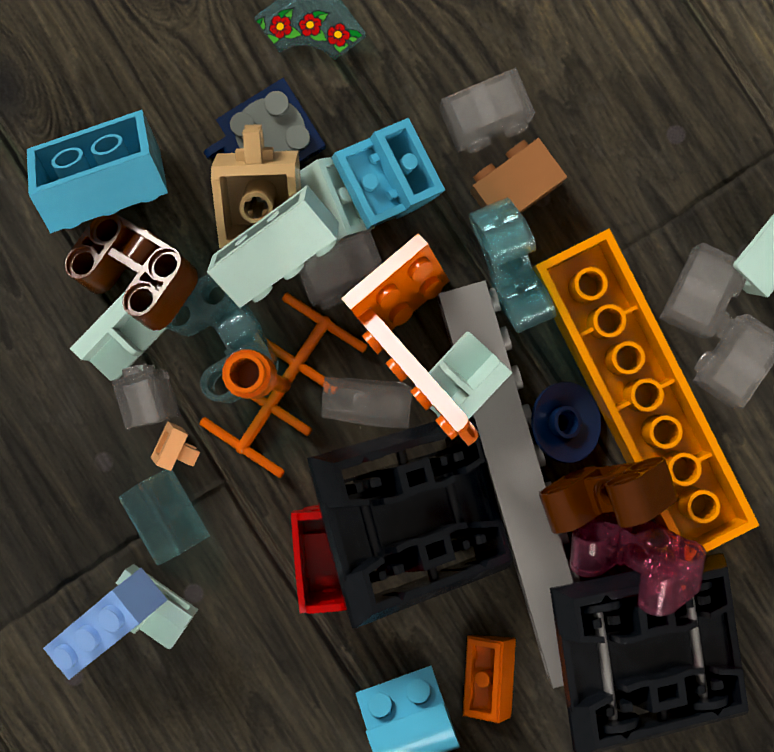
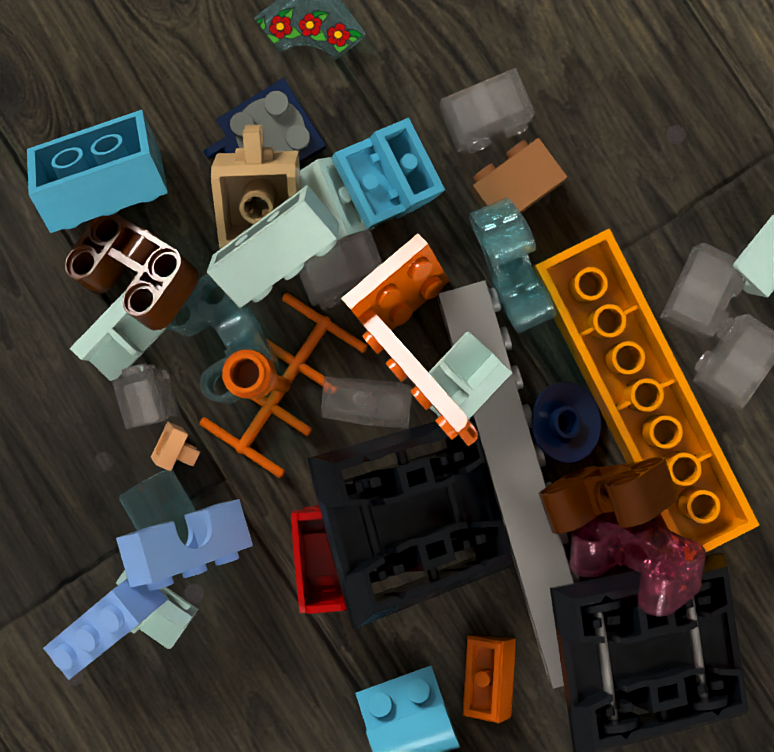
none -> light blue arch [116,499,253,591]

